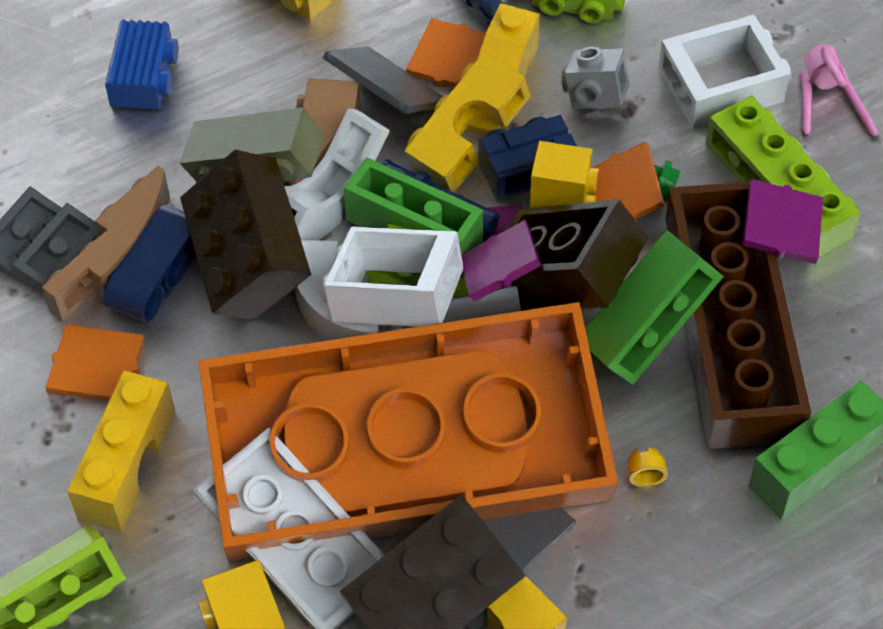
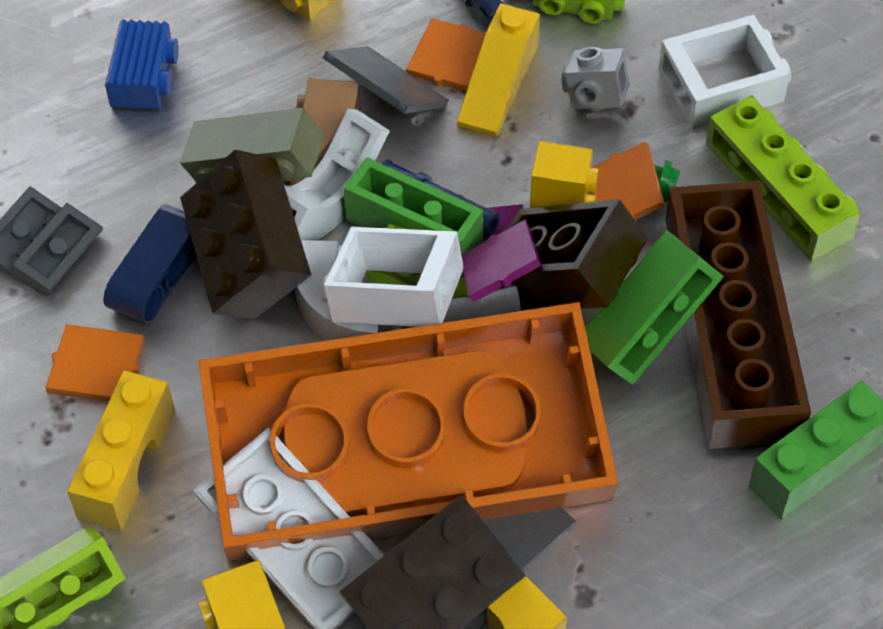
medium nougat slope [42,166,170,322] -> none
yellow arch [404,52,531,192] -> none
dark blue brick [478,114,577,199] -> none
yellow hinge [627,446,668,487] -> none
magenta piece [742,179,824,264] -> none
bright pink plant [799,45,878,136] -> none

